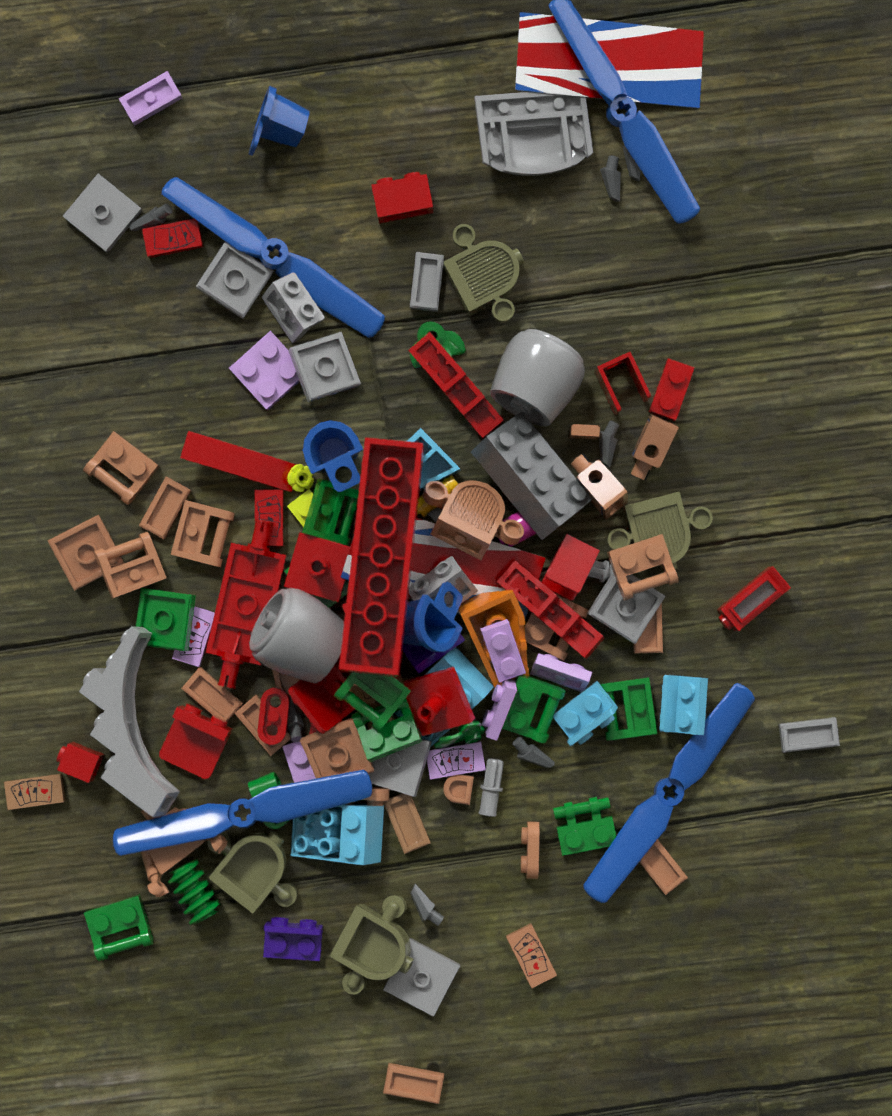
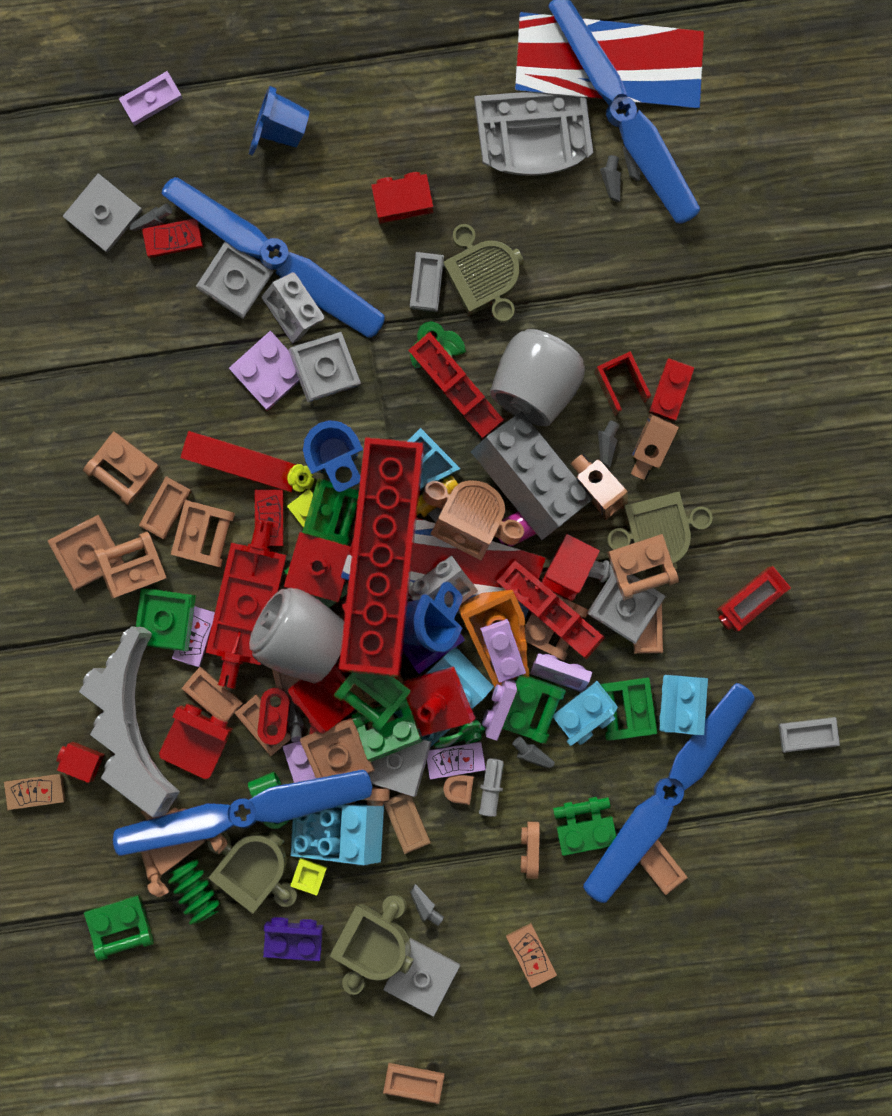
nougat tile [569,424,600,440] -> none
none -> neon yellow plate [290,858,327,896]

